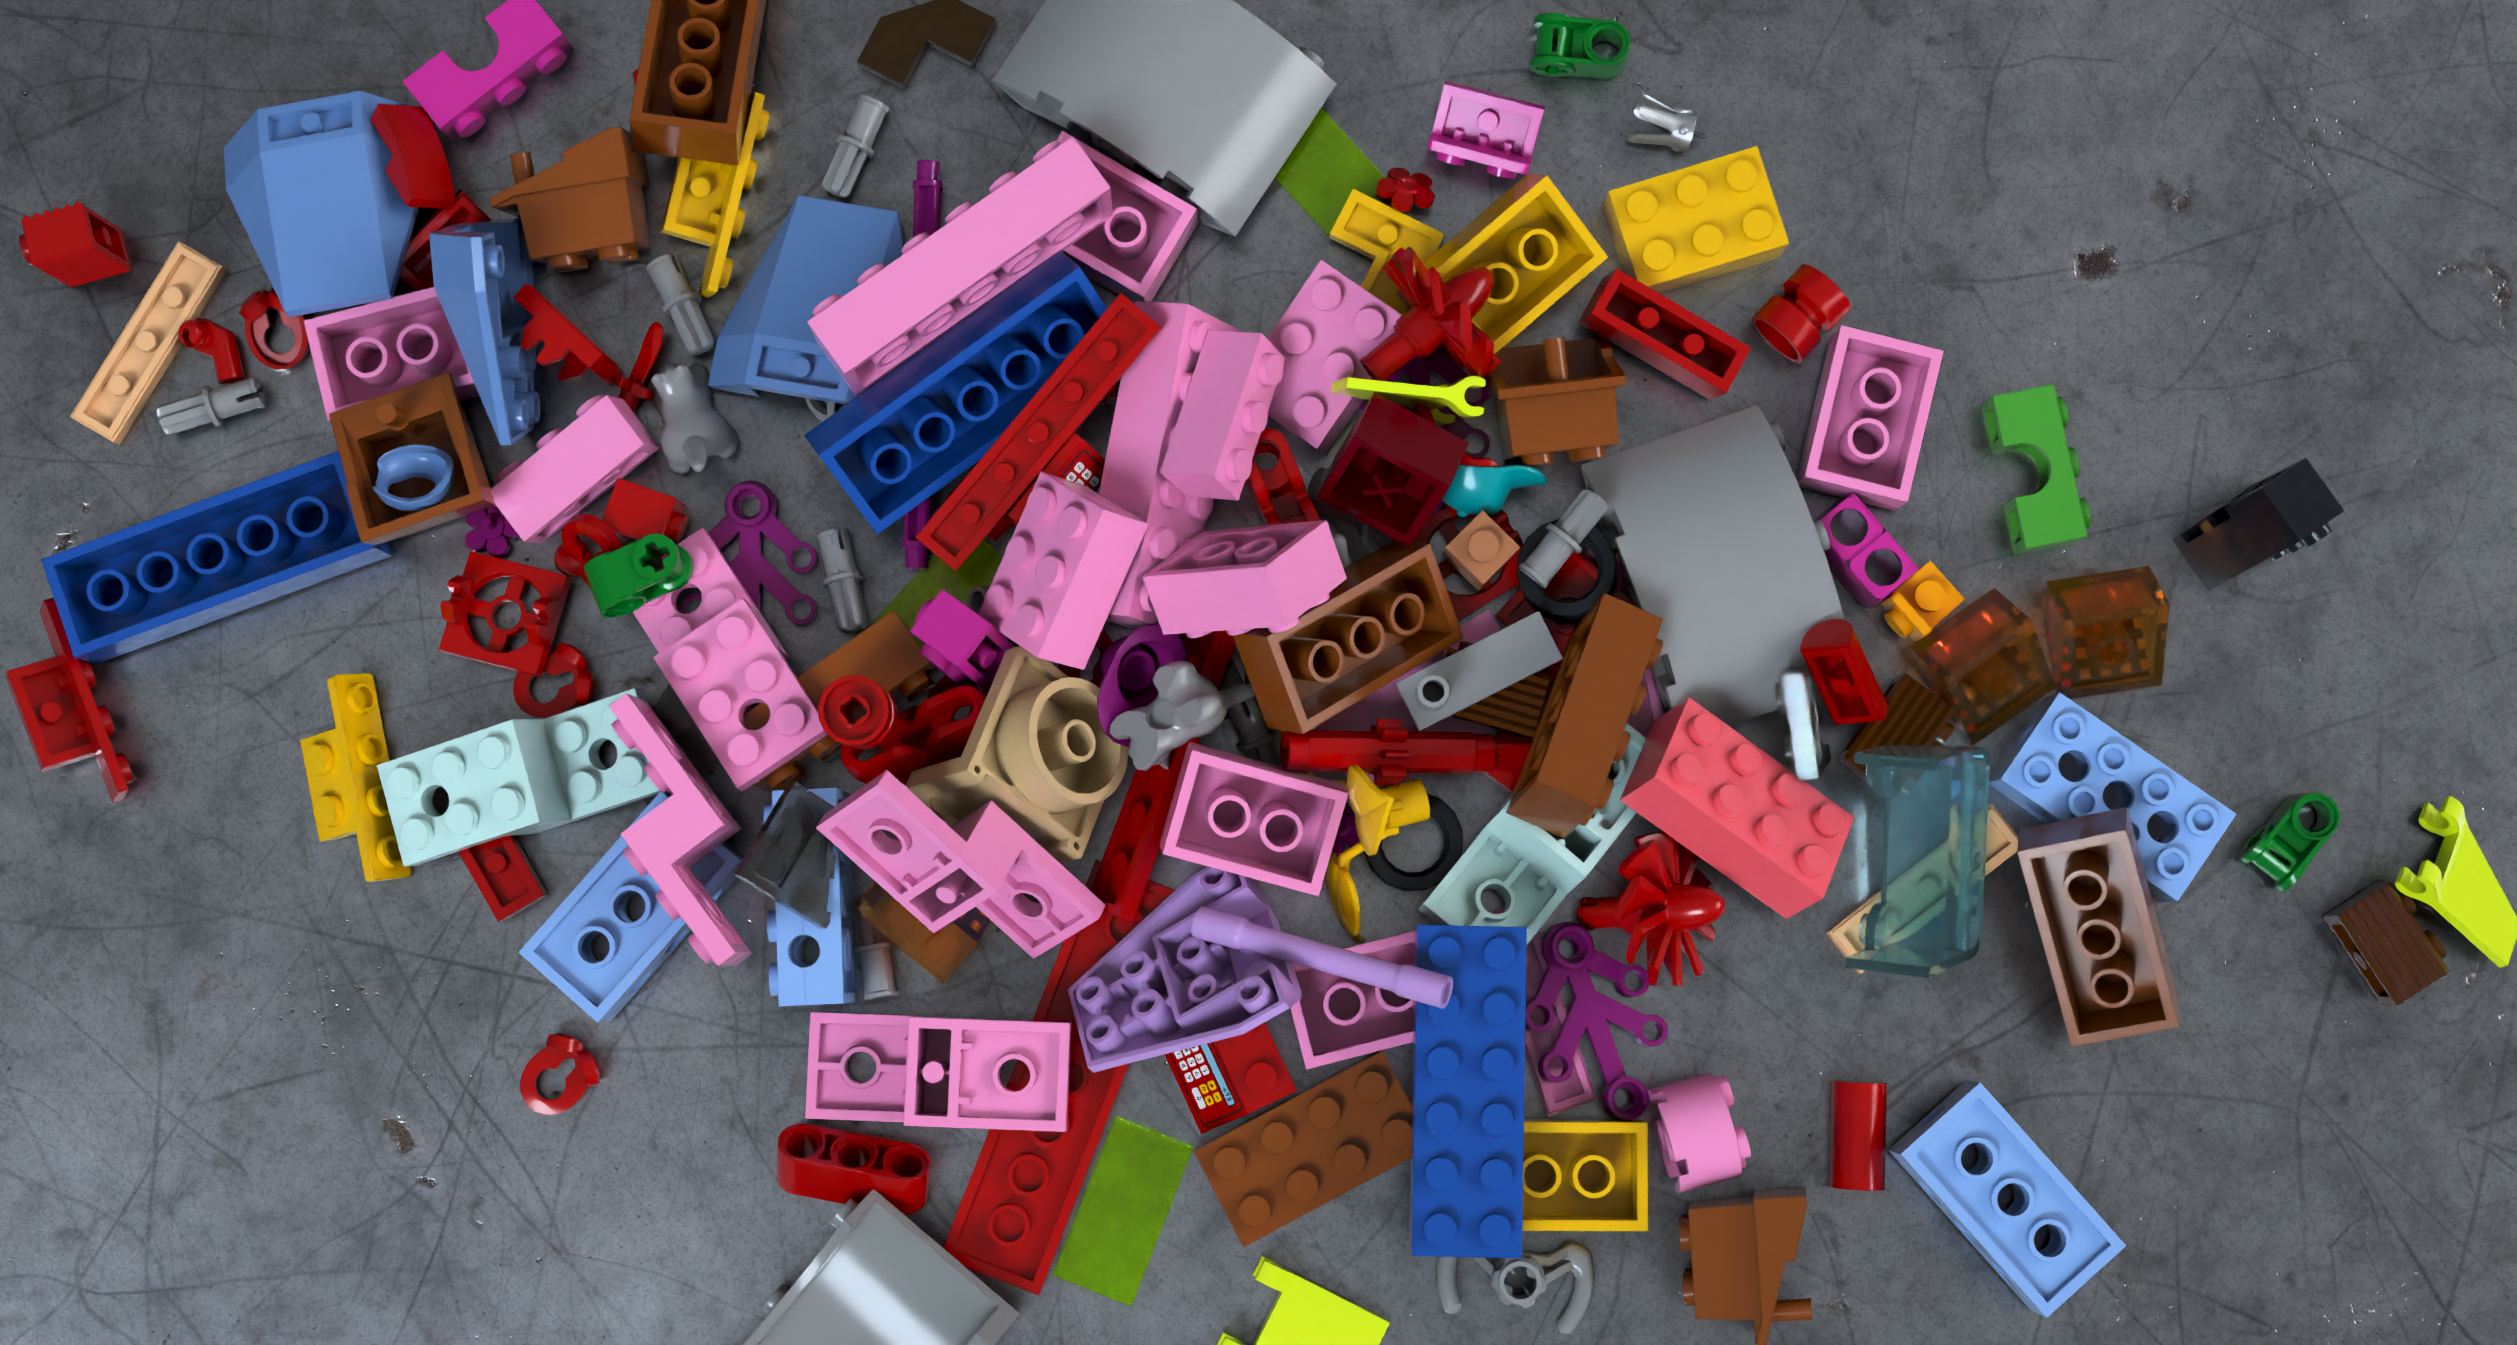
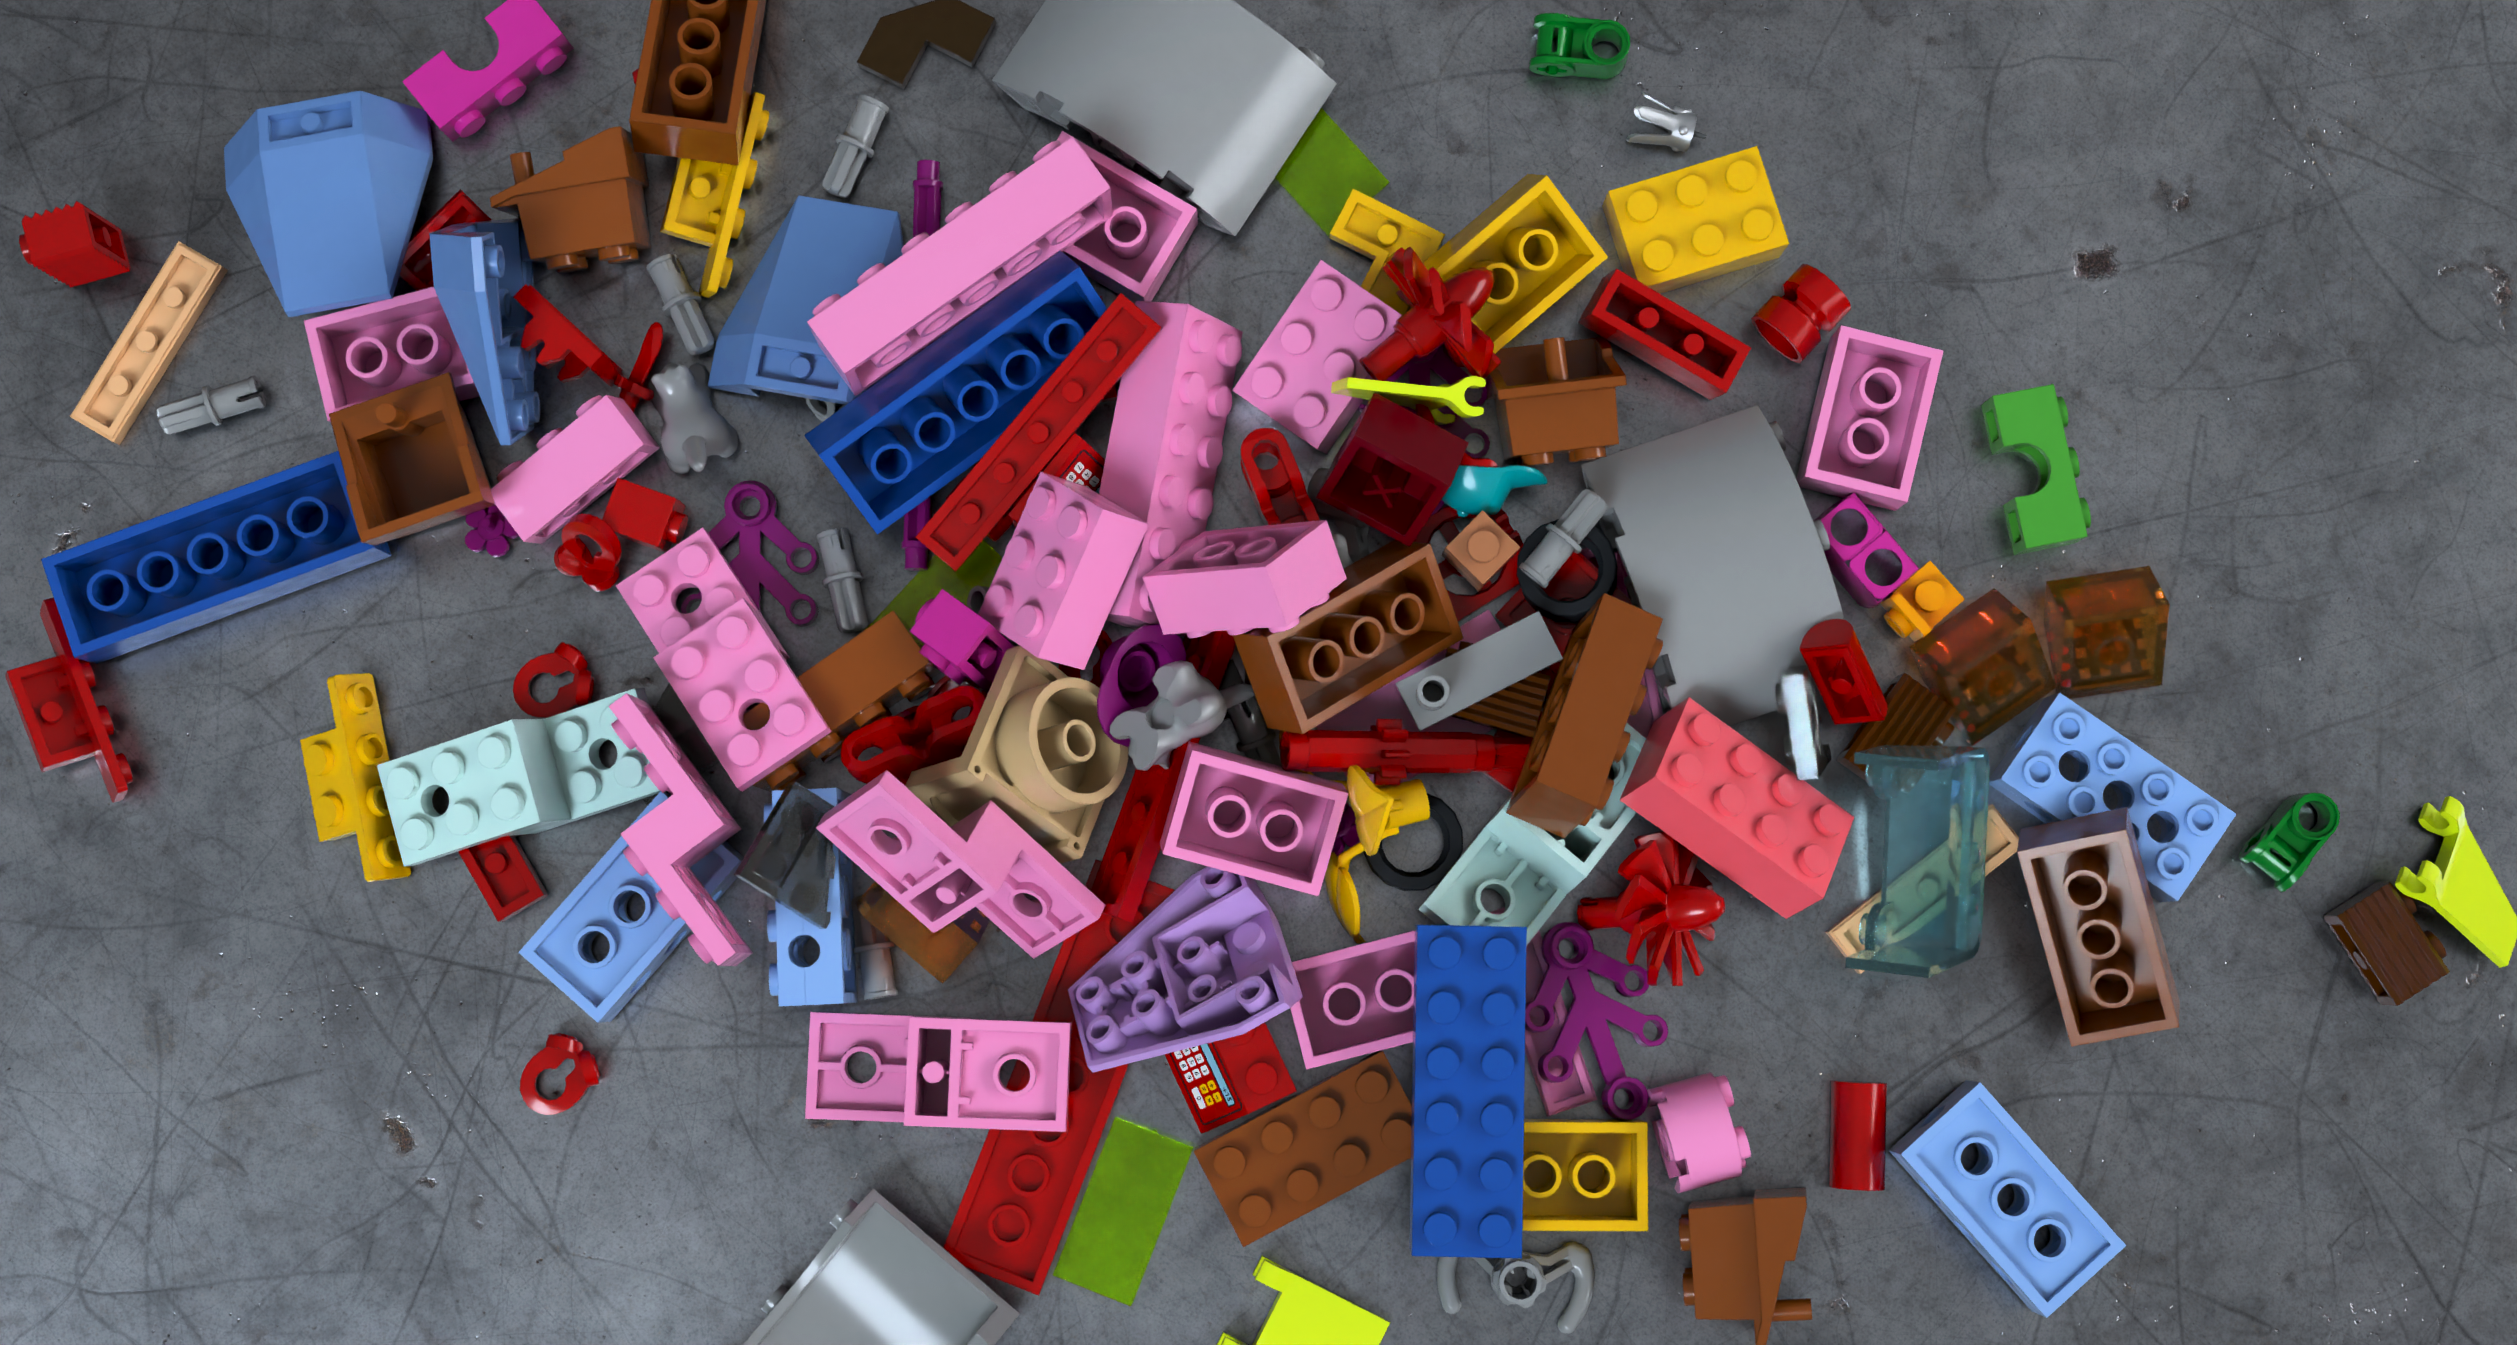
red arm [178,318,244,384] -> none
red piece [239,288,310,369] -> none
red slope [370,104,456,209] -> none
medium blue piece [373,444,456,511] -> none
red piece [439,551,572,678] -> none
green piece [583,533,694,618] -> none
red beam [776,1124,930,1214] -> none
red wheel [818,675,898,750] -> none
bright pink brick [1160,330,1286,501] -> none
lavender piece [1191,906,1453,1009] -> none
red plant [1376,168,1435,212] -> none
bracket [1427,81,1545,179] -> none
black wedge [2172,458,2344,591] -> none

